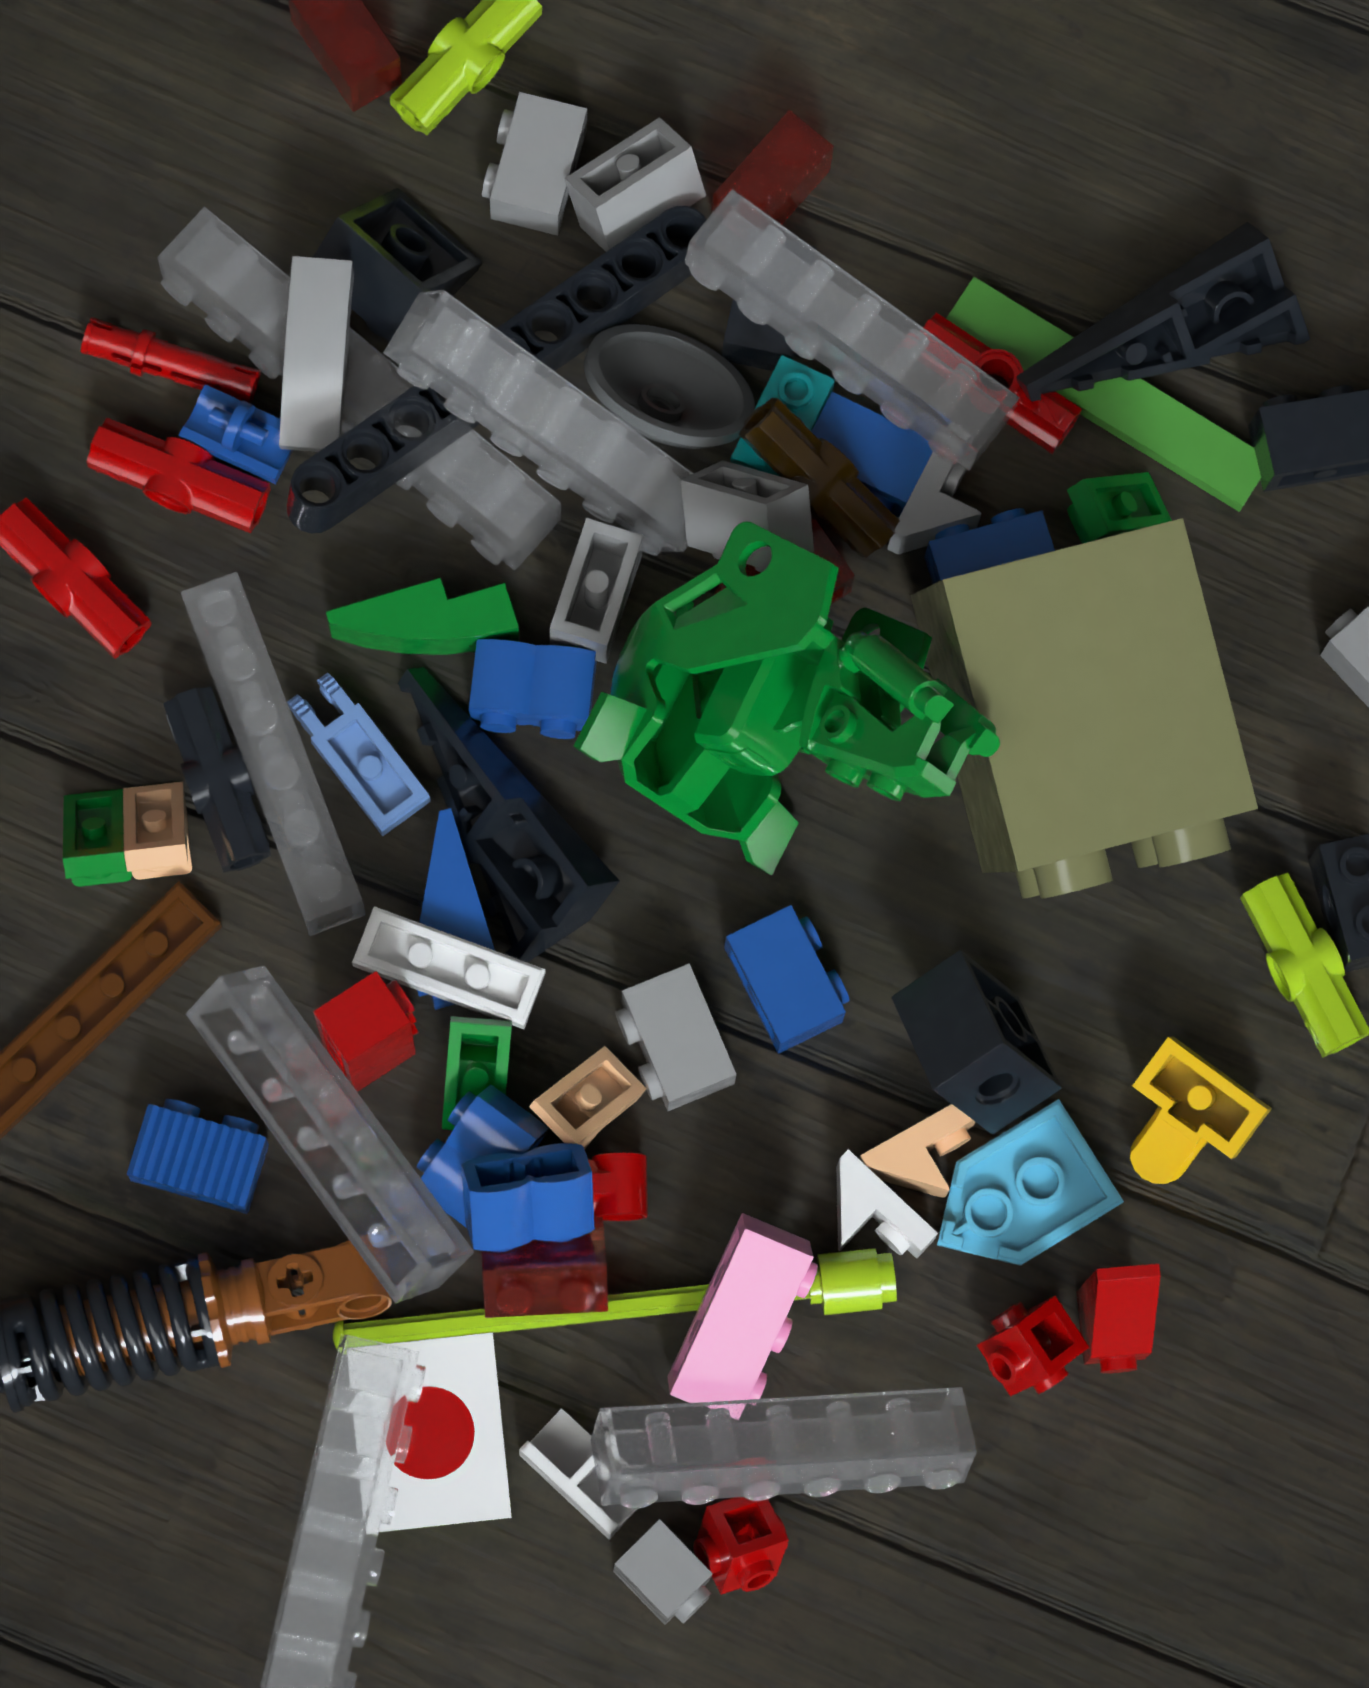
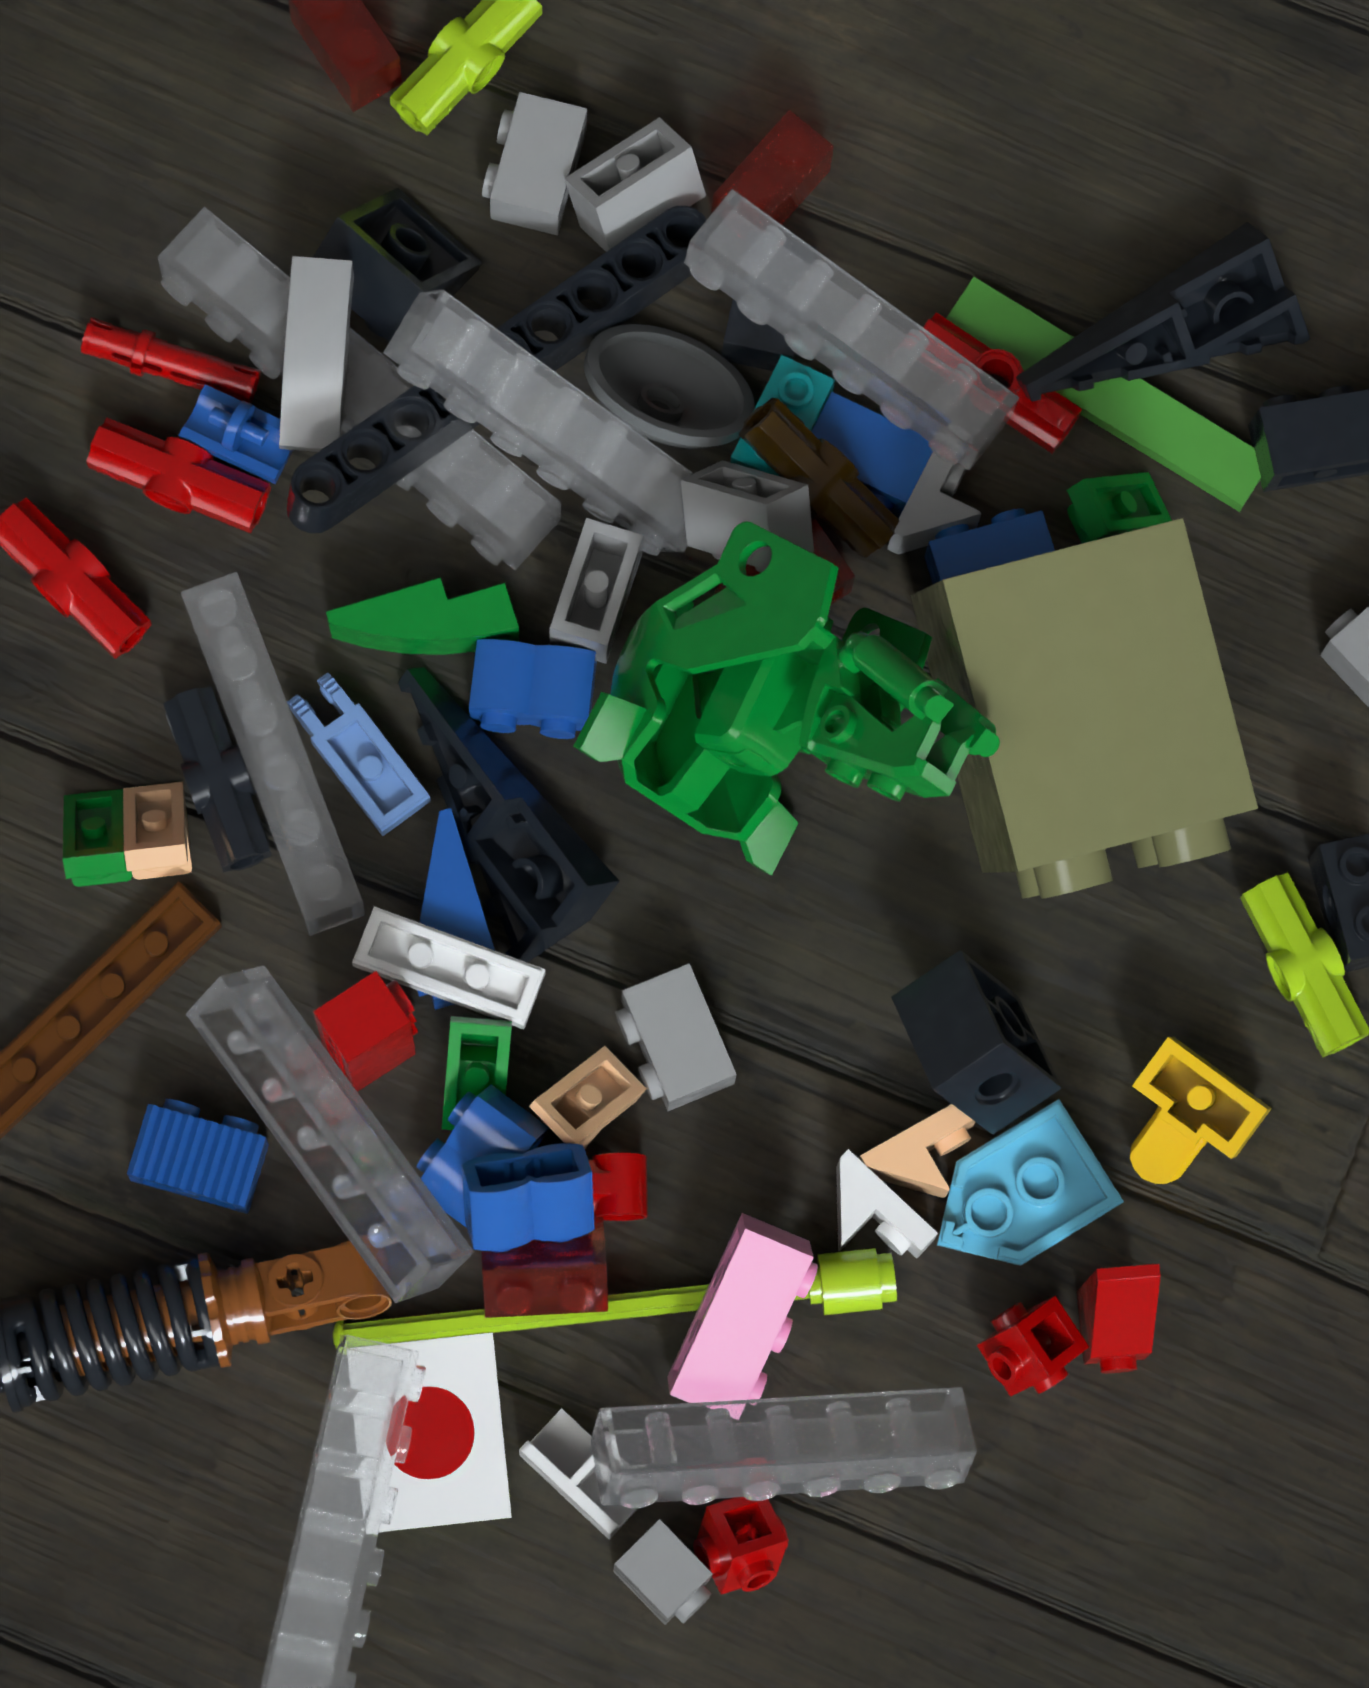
blue brick [724,905,850,1054] -> none

